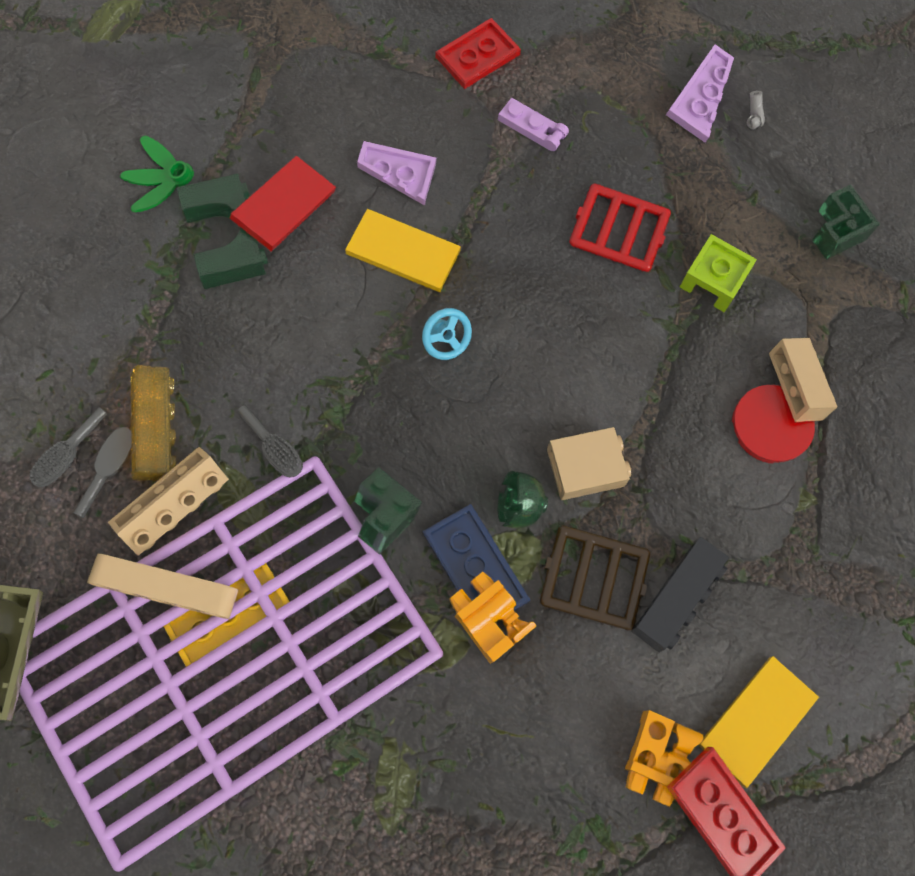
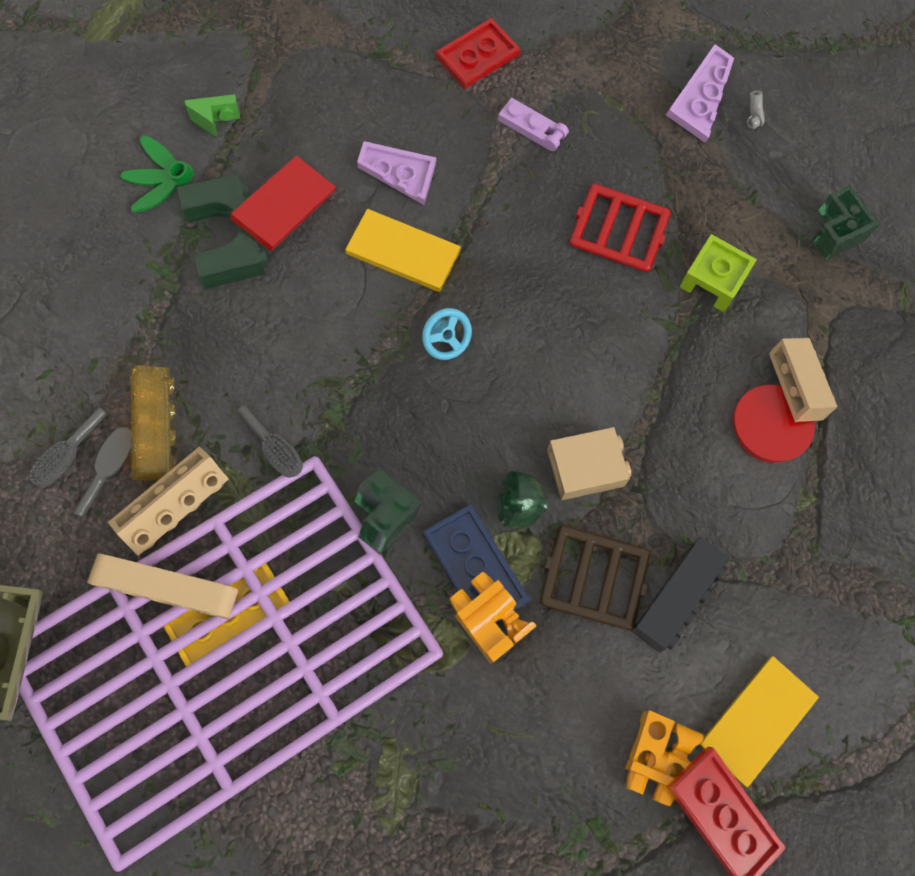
none -> bright green slope [185,94,240,137]

